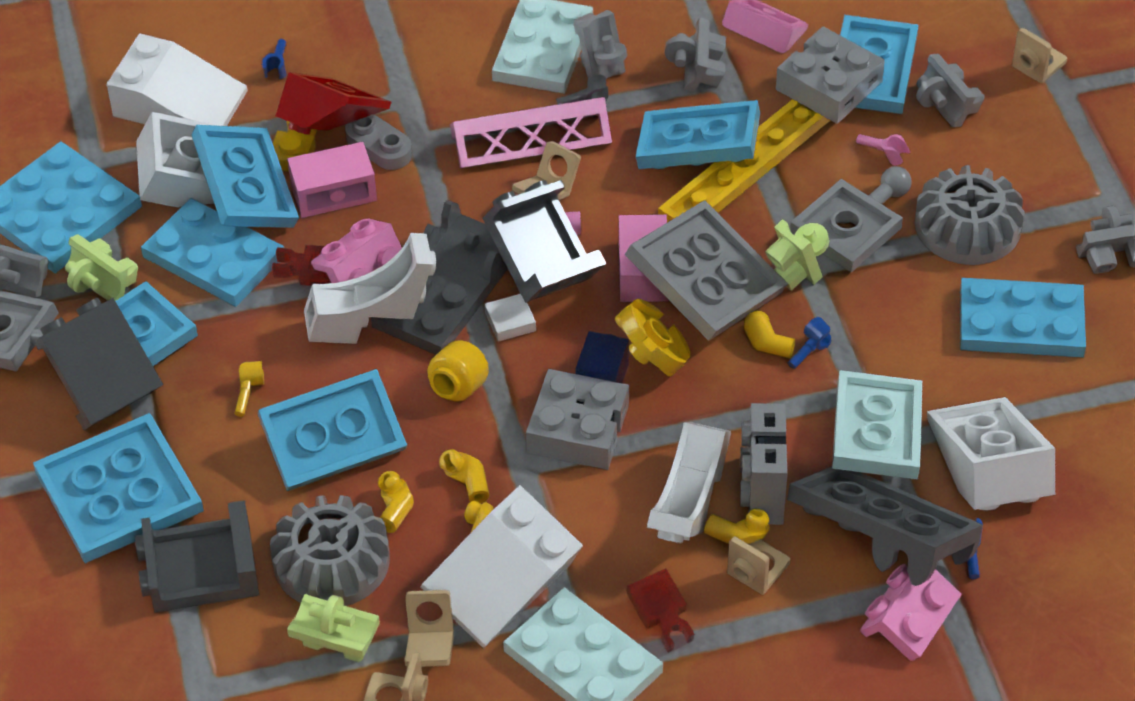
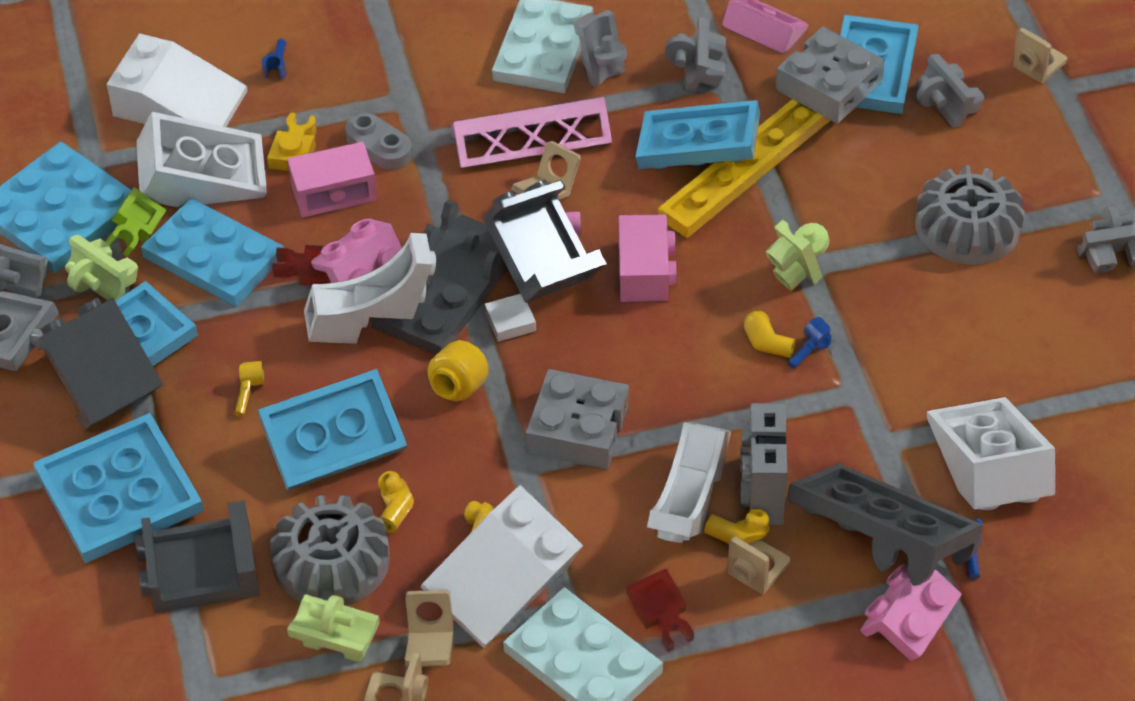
medium azure plate [191,125,299,228] -> none
red slope [275,72,392,135] -> none
yellow arm [439,449,489,503] -> none
dark grey hand [556,74,608,105] -> none
clear blue brick [576,331,629,383] -> none
yellow plate [615,299,691,377] -> none
light grey plate [625,200,788,341] -> none
light grey plate [790,166,912,272] -> none
light aqua plate [832,370,923,479] -> none
bright pink hand [856,134,911,165] -> none
medium azure plate [960,278,1086,357] -> none
none -> lime plate [106,187,166,257]

